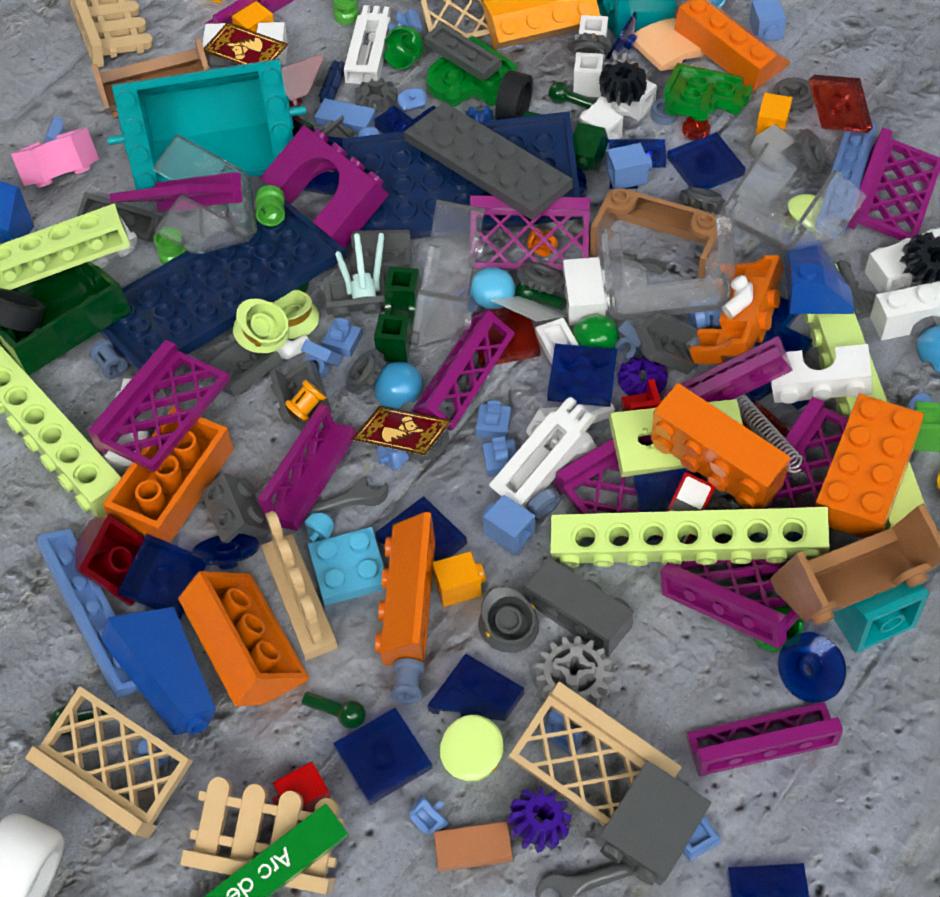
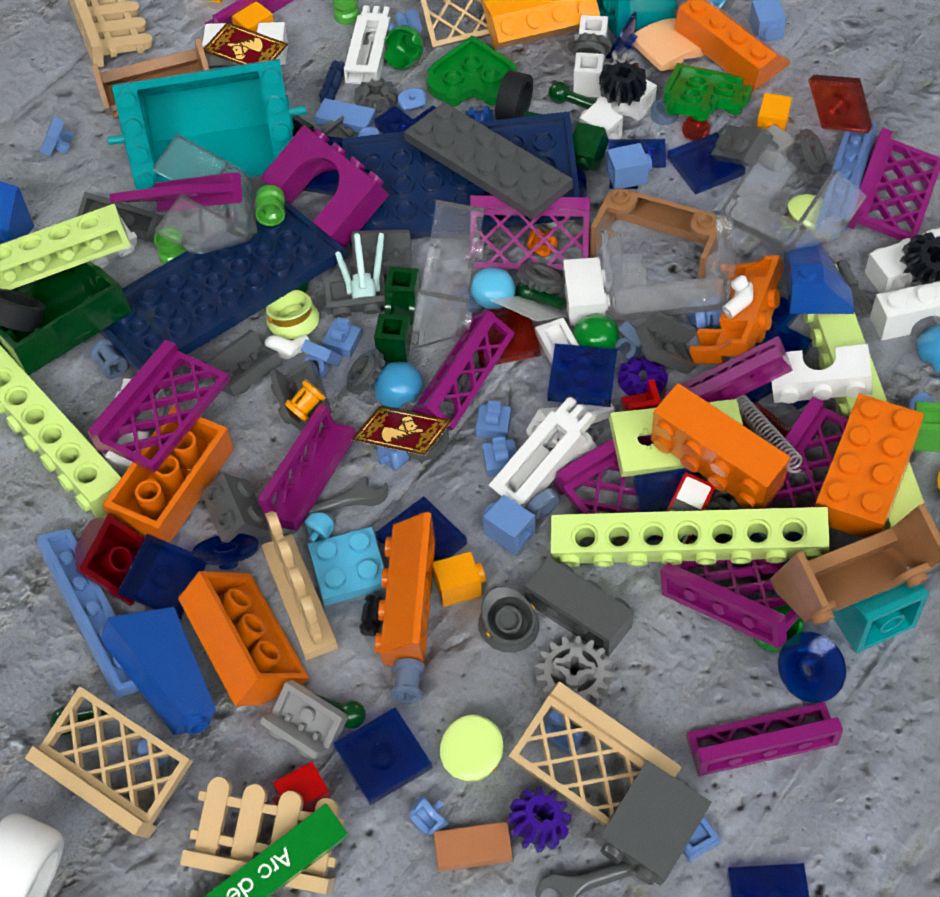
bright pink brick [11,127,99,188] -> none
yellowish green piece [233,299,289,353] -> none
slope [281,54,323,107] -> none
dark grey plate [423,23,502,82] -> none
clear blue wing [428,653,524,721] -> none
dark grey piece [605,249,668,274] -> none
dark grey gear [679,187,726,212] -> none
dark grey gear [772,77,817,113] -> none
none -> light grey bracket [259,680,349,759]
none -> black piece [359,594,383,637]
none -> dark grey bracket [711,125,779,167]

